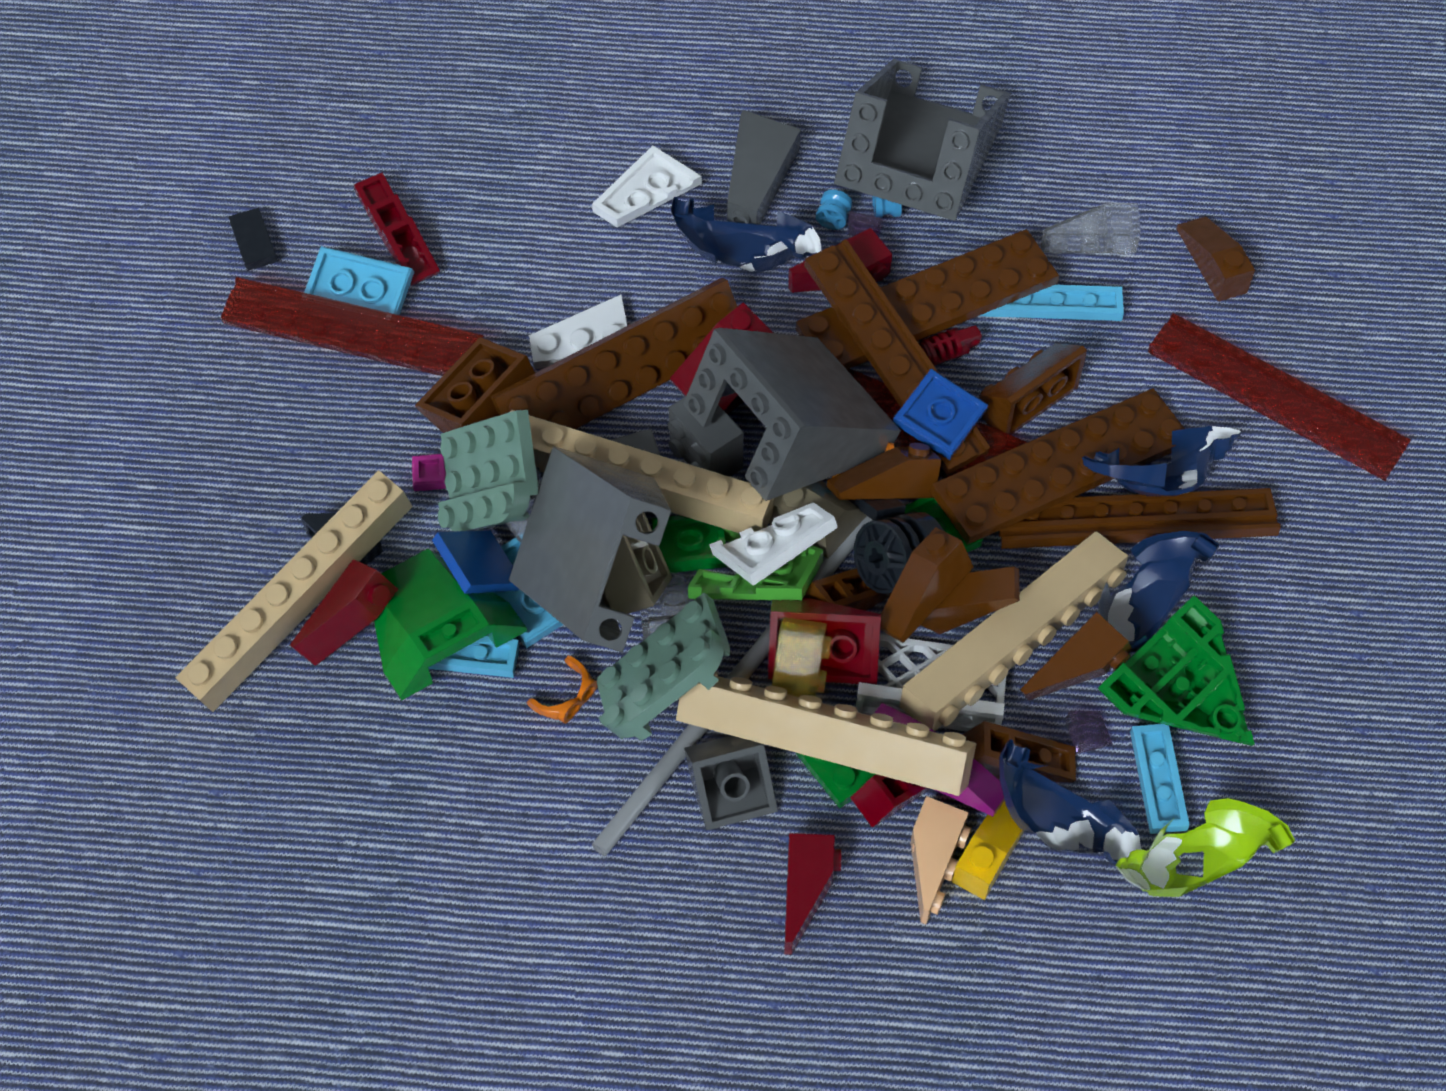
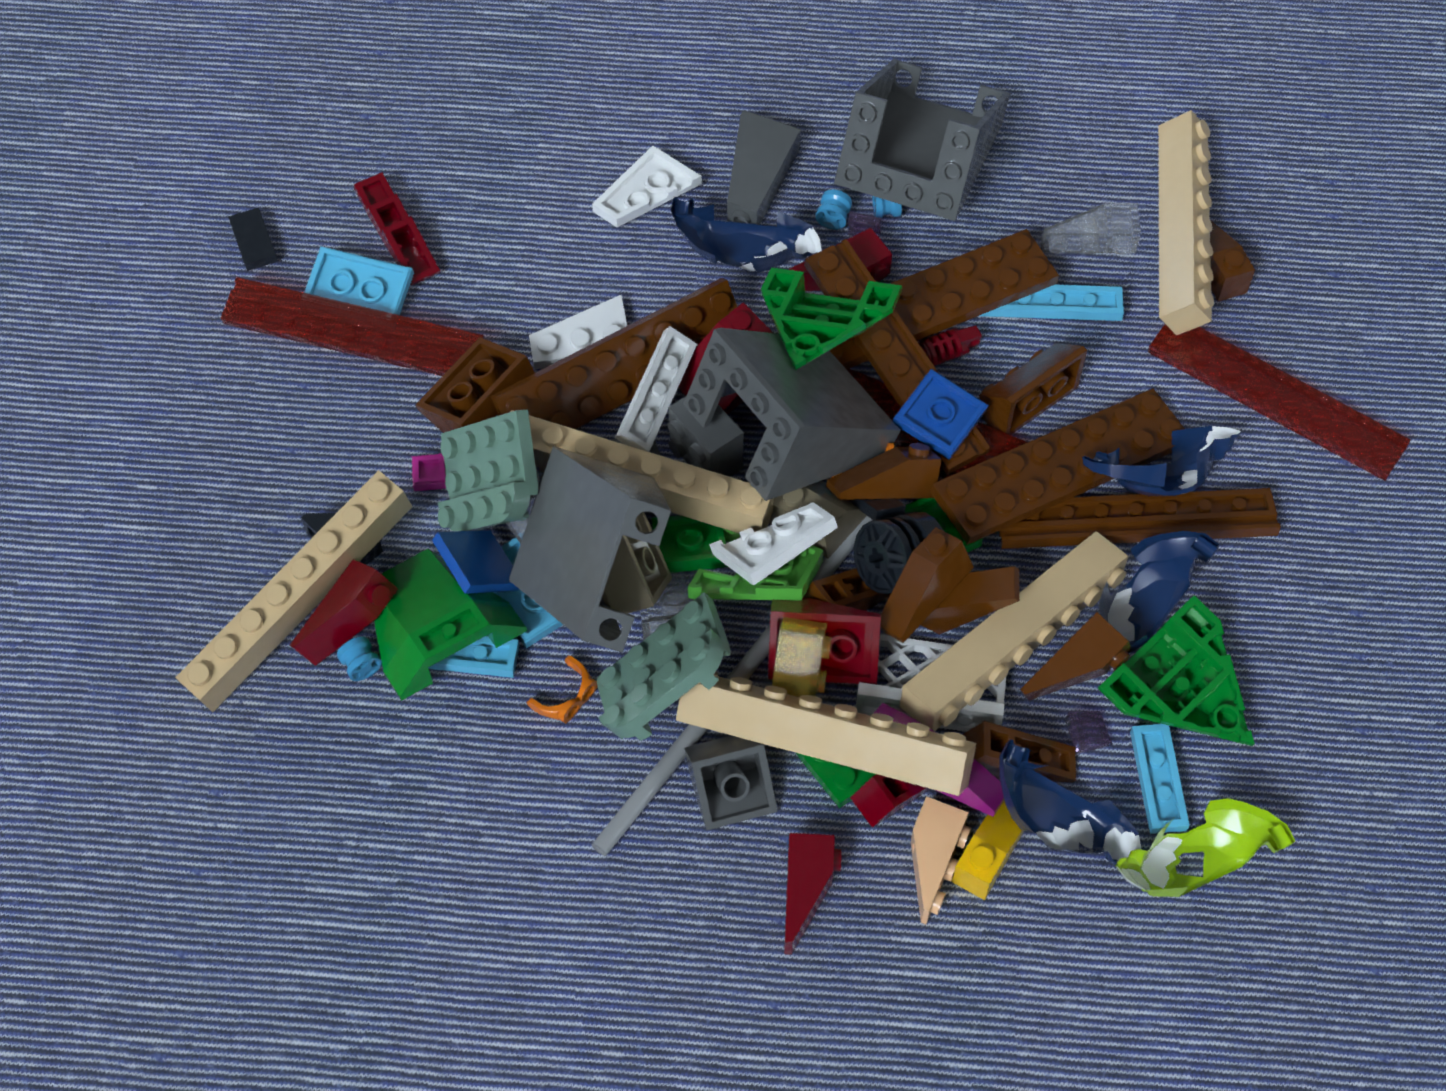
none -> dark azure wheel [337,636,382,681]
none -> white plate [615,326,697,452]
none -> green wedge [761,267,902,370]
none -> tan brick [1158,110,1214,335]

